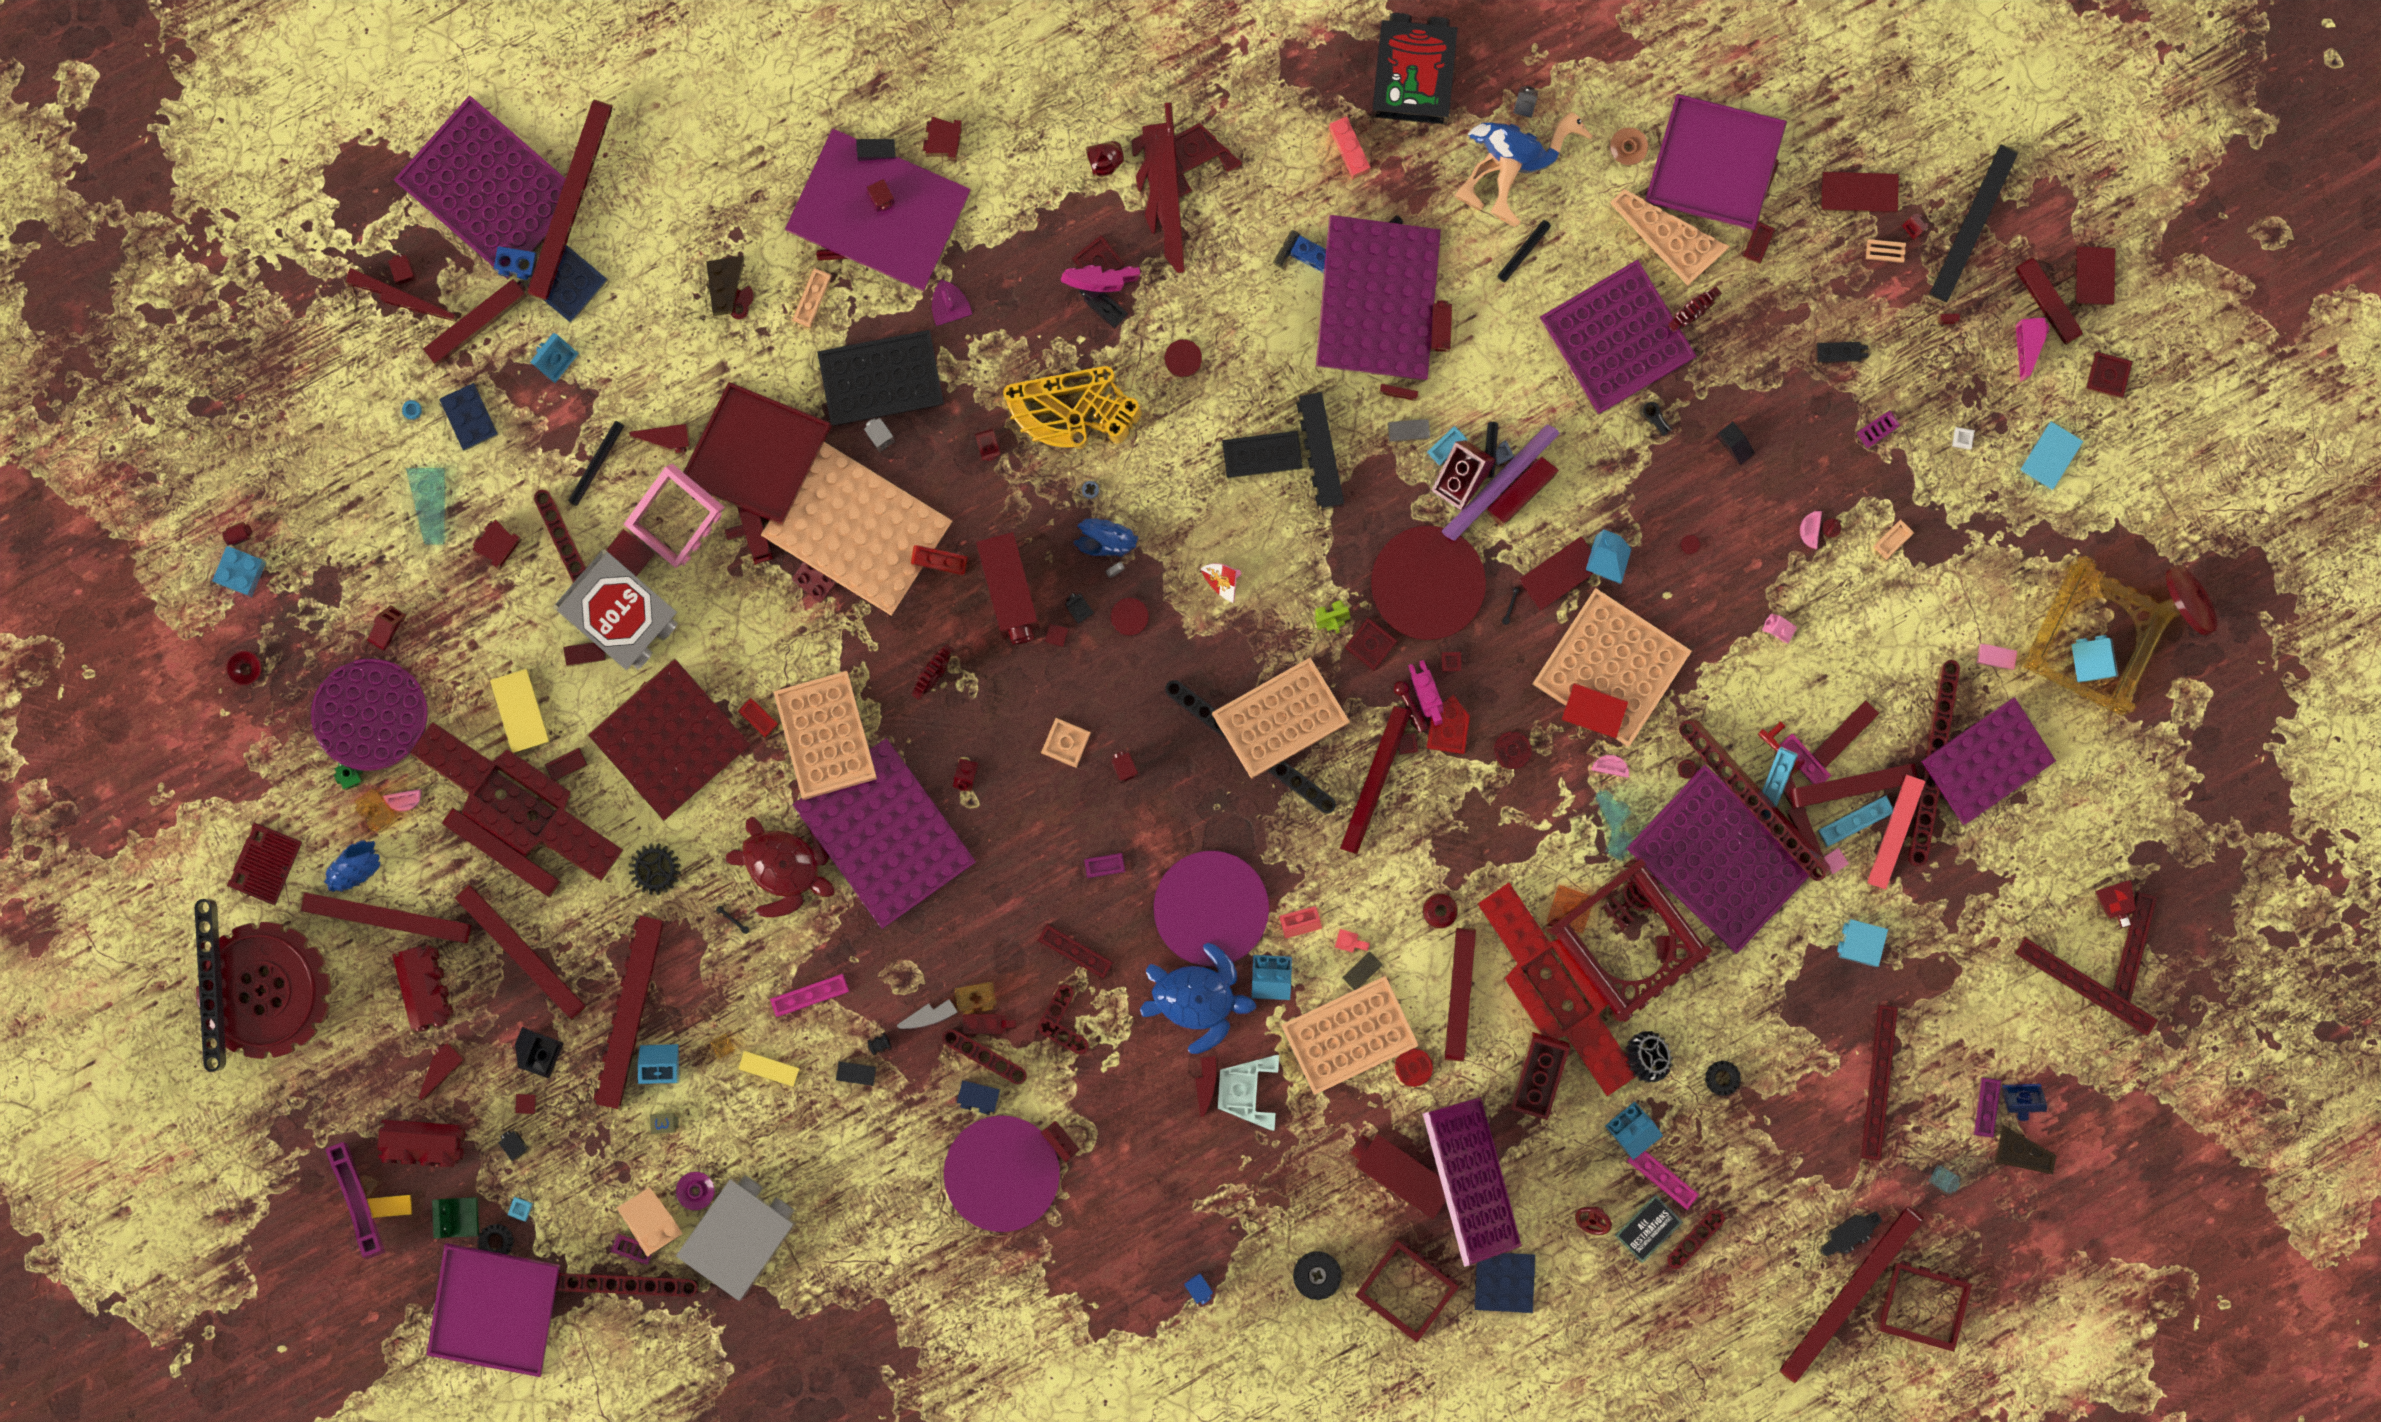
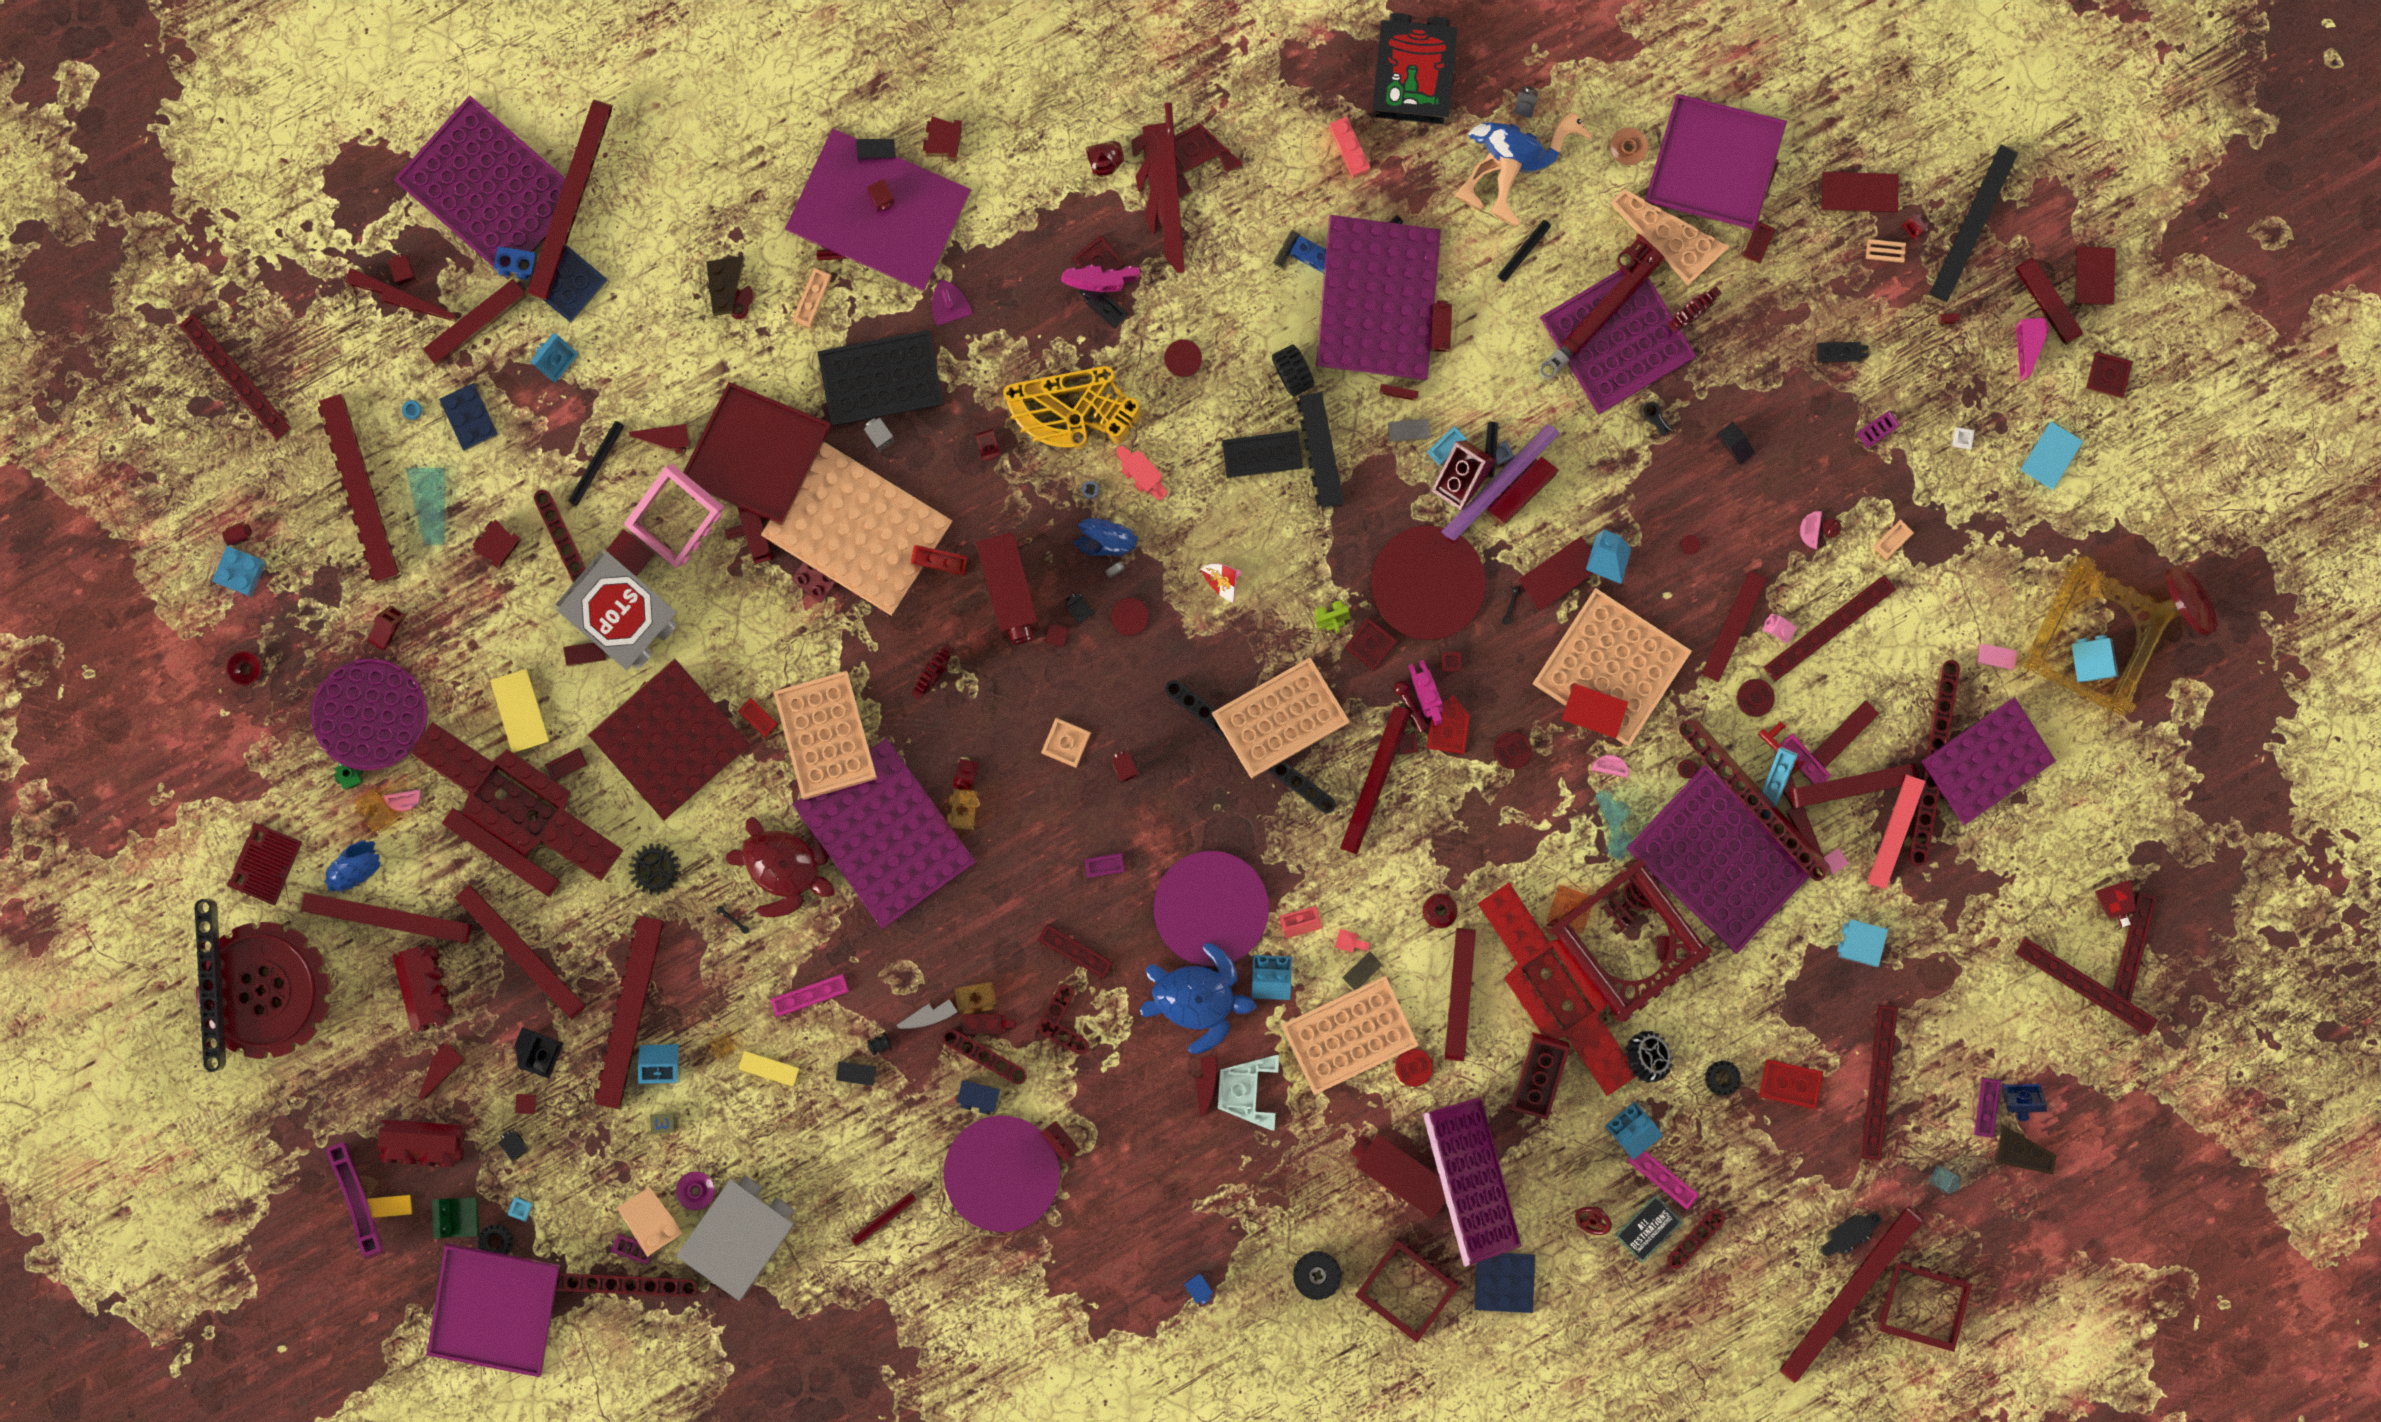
medium azure tile [1817,795,1893,847] -> none
none -> dark red tile [178,314,292,441]
none -> dark red brick [318,394,400,584]
none -> dark red axle [851,1192,916,1246]
none -> clear yellow brick [947,789,978,831]
none -> coral hinge [1116,445,1168,501]
none -> black tyre [1272,344,1315,397]
none -> dark red piece [1539,234,1666,380]
none -> dark red tile [1701,571,1767,683]
none -> dark red tile [1736,679,1775,717]
none -> red tile [1758,1059,1824,1109]
none -> dark red tile [1763,575,1896,683]

